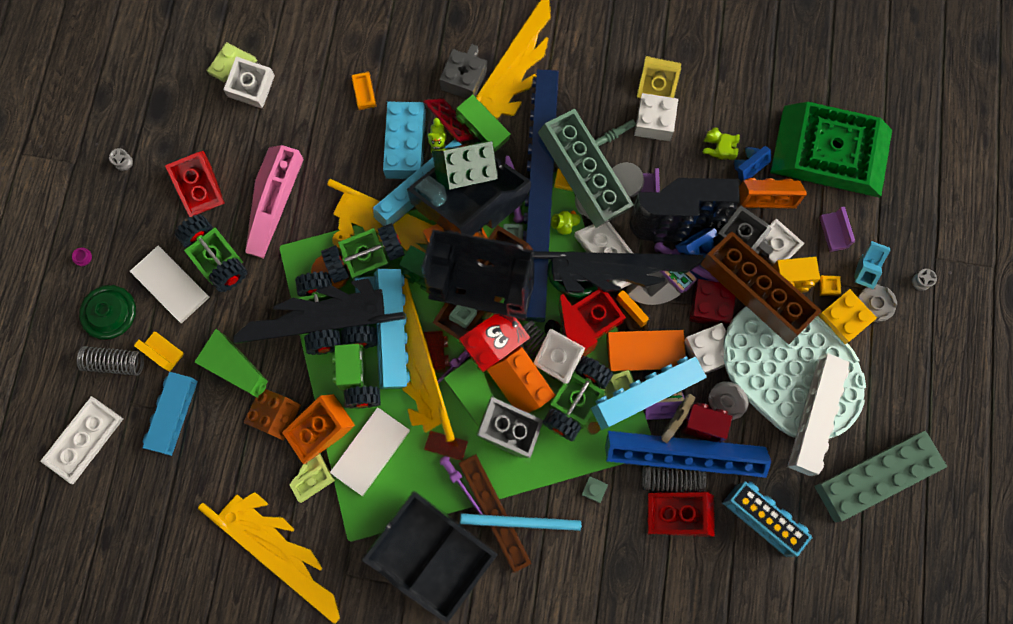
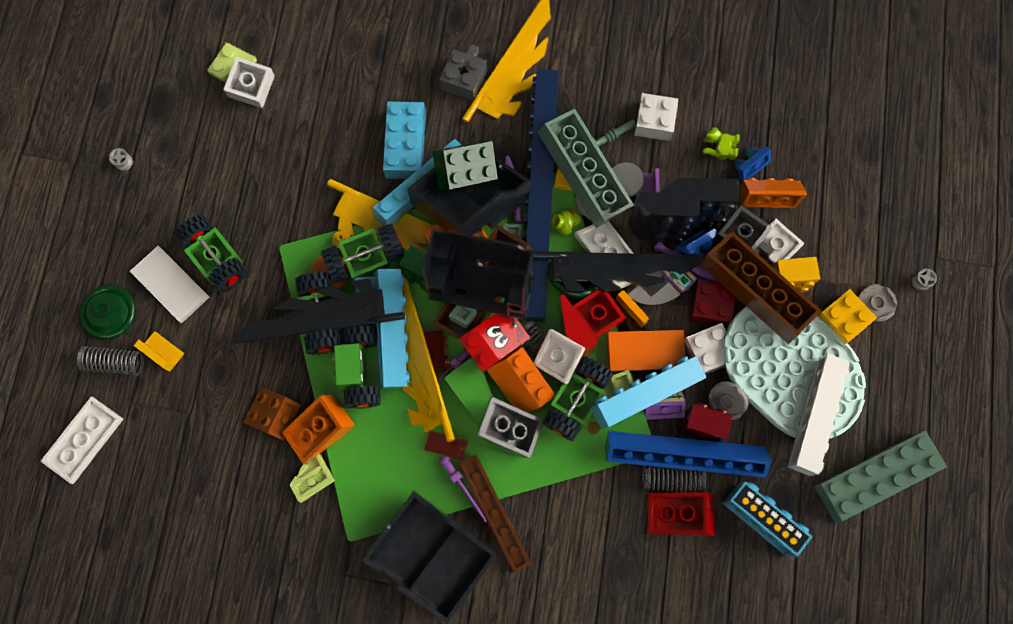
magenta plate [72,248,92,266] -> none
dark azure brick [143,372,198,456] -> none
red slope [165,151,224,217] -> none
bright green slope [195,329,268,398] -> none
yellow animal [198,493,340,624] -> none
bright pink wedge [245,145,304,259] -> none
white tile [330,408,410,496] -> none
light orange tile [351,72,376,110] -> none
clear light blue brick [415,176,447,207] -> none
dark red window [423,99,477,142] -> none
lime animal [427,118,446,153] -> none
bright green brick [456,94,511,152] -> none
medium azure piece [460,514,581,531] -> none
black hinge [544,320,561,334] -> none
sand green plate [582,477,608,503] -> none
light yellow slope [637,56,681,98] -> none
dark tan tile [661,394,696,443] -> none
green slope [770,102,892,198] -> none
medium lavender panel [819,207,855,252] -> none
yellow tile [819,276,841,296] -> none
medium azure brick [855,241,890,289] -> none

